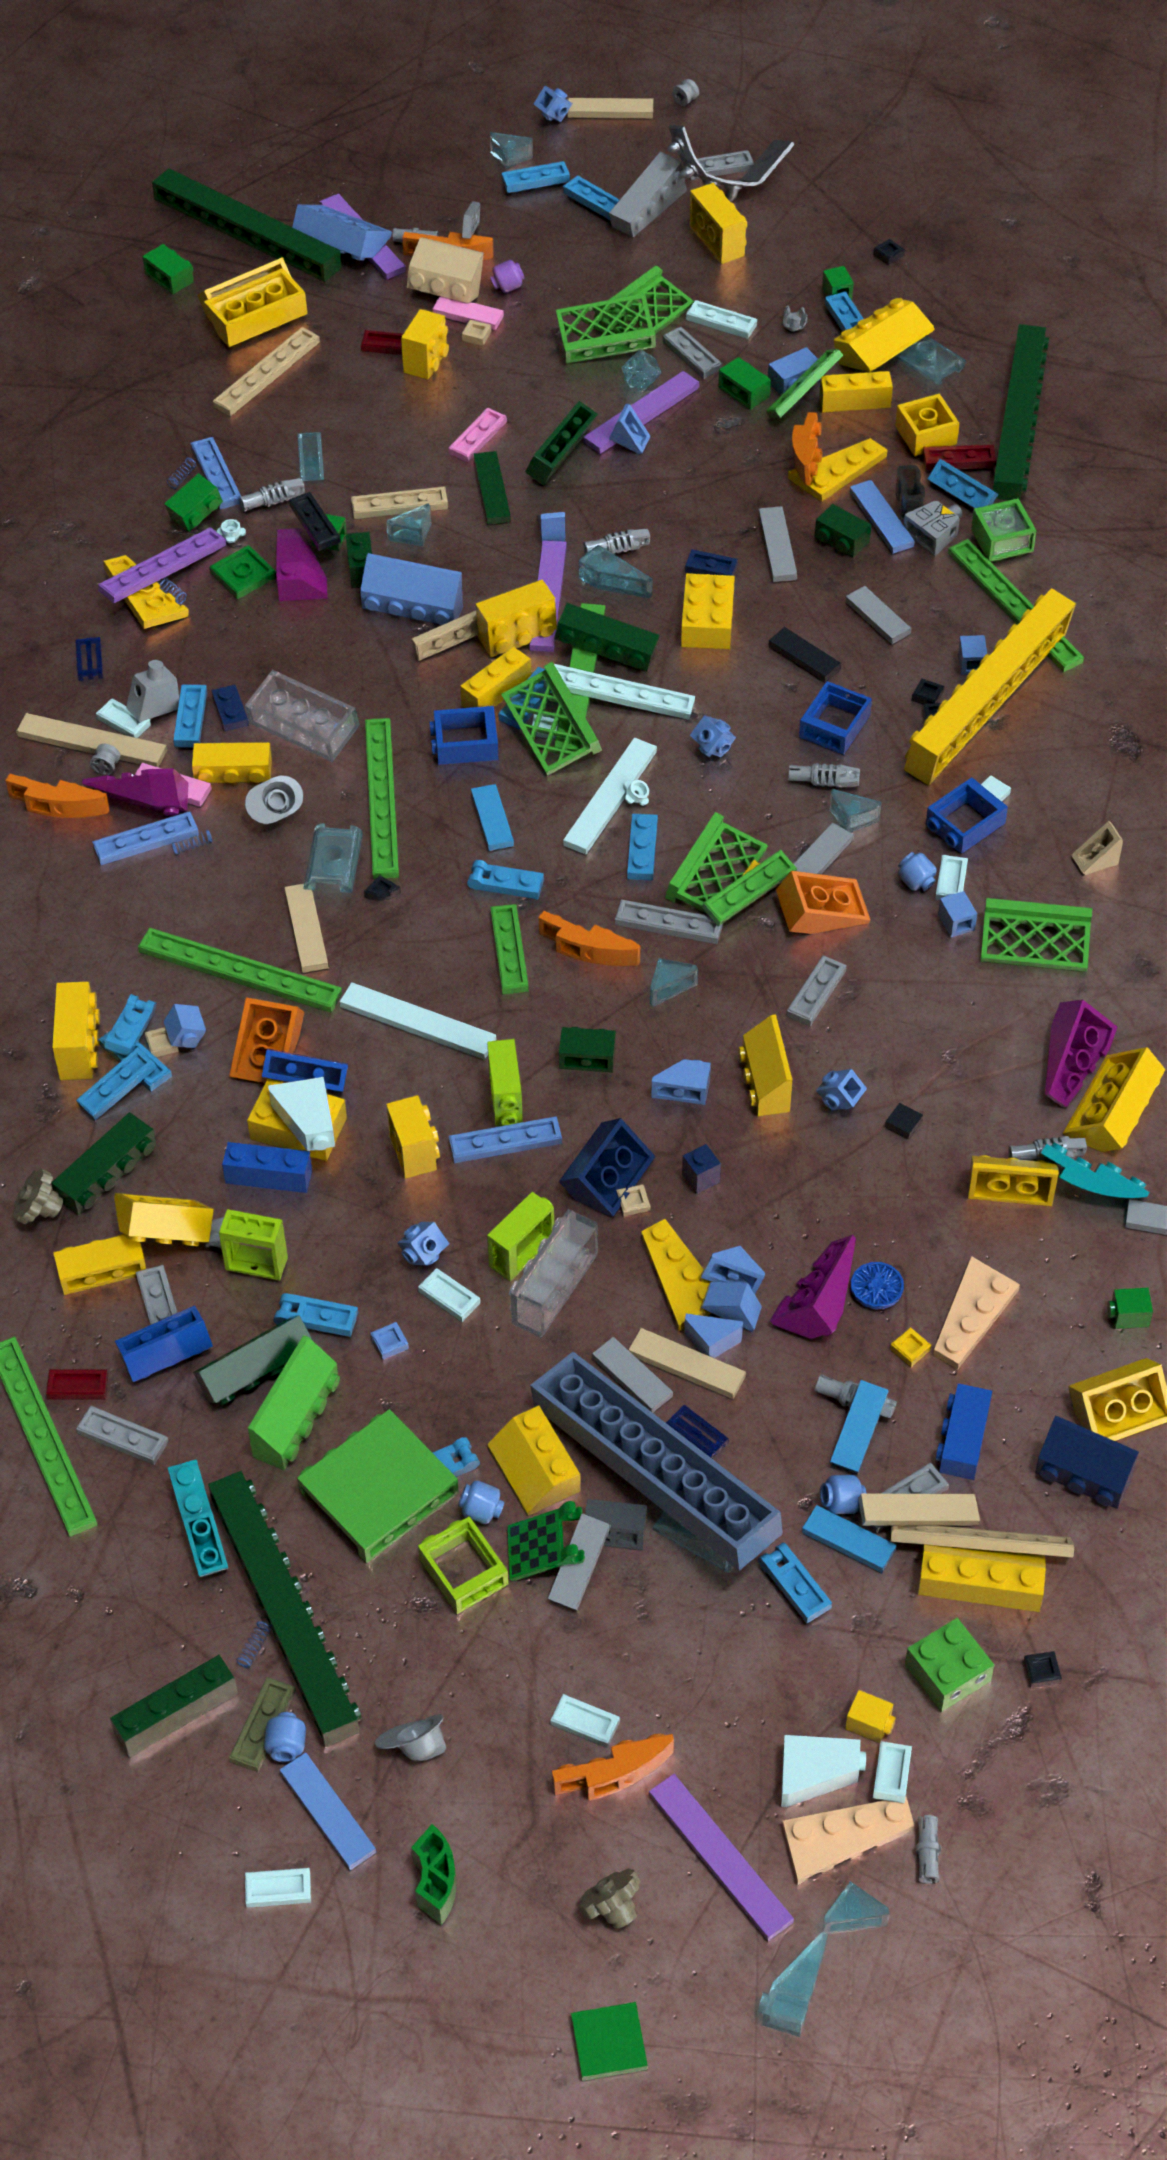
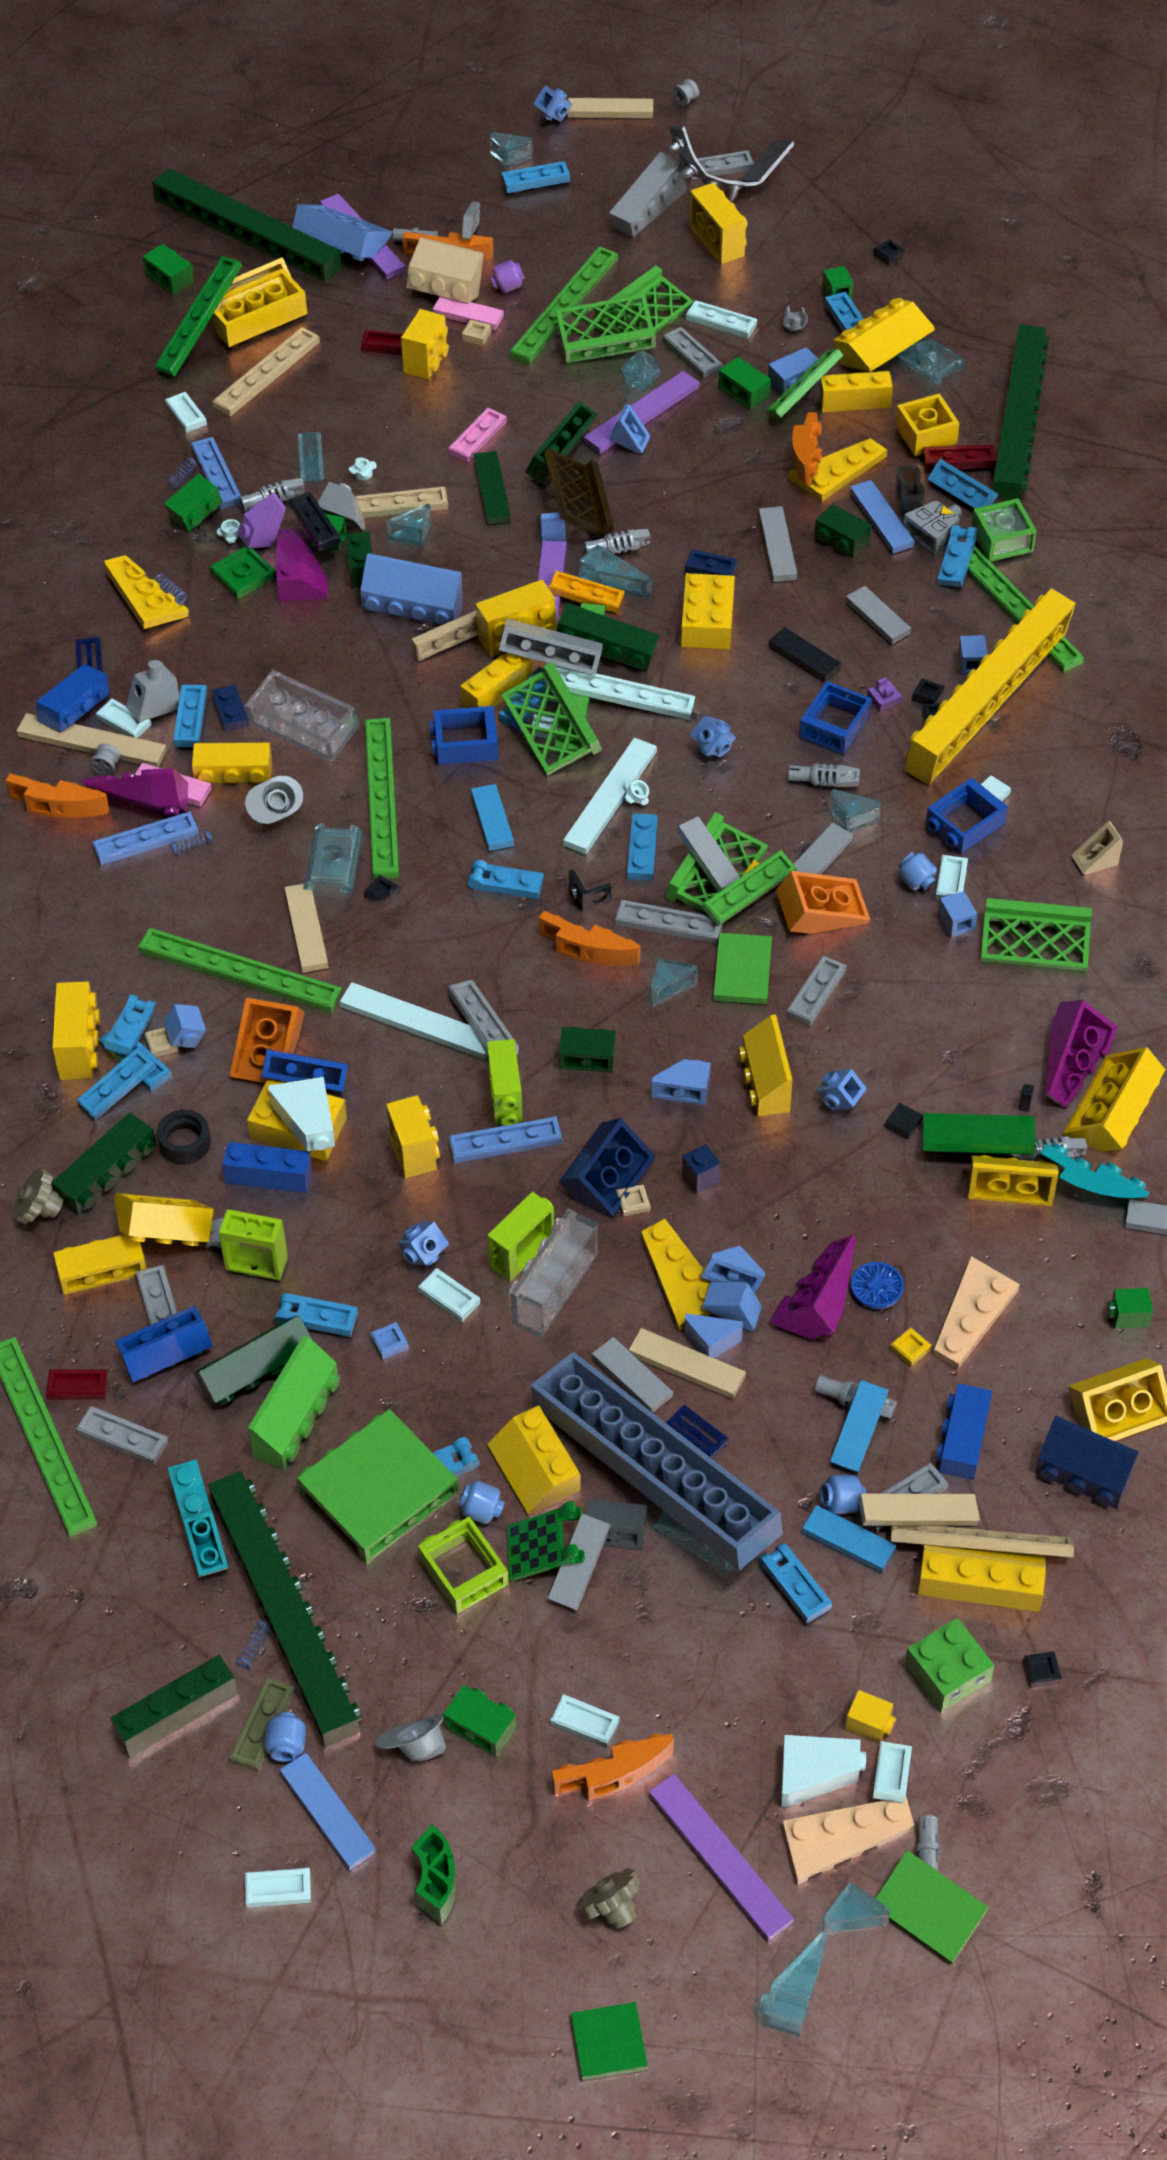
medium lavender tile [98,527,226,603] -> none
bright green tile [490,904,529,995] -> none
dark azure plate [563,176,620,220] -> none
none -> blue brick [36,664,109,732]
none -> green tile [154,256,243,377]
none -> black tyre [156,1109,211,1164]
none -> light aqua tile [165,392,207,433]
none -> medium lavender slope [238,493,286,548]
none -> light grey slope [318,482,366,531]
none -> light aqua plate [349,457,377,480]
none -> green brick [443,1685,517,1758]
none -> light grey tile [448,980,519,1054]
none -> light grey brick [499,618,602,675]
none -> bright green tile [510,247,618,365]
none -> dark brown fence [545,448,615,541]
none -> light orange tile [549,571,625,613]
none -> black bracket [568,869,611,912]
none -> light grey tile [676,816,740,892]
none -> bright green tile [714,933,772,1005]
none -> medium lavender tile [867,677,902,712]
none -> bright green tile [871,1850,990,1963]
none -> green tile [923,1113,1036,1154]
none -> dark azure plate [937,525,977,588]
none -> black tile [1019,1084,1034,1112]

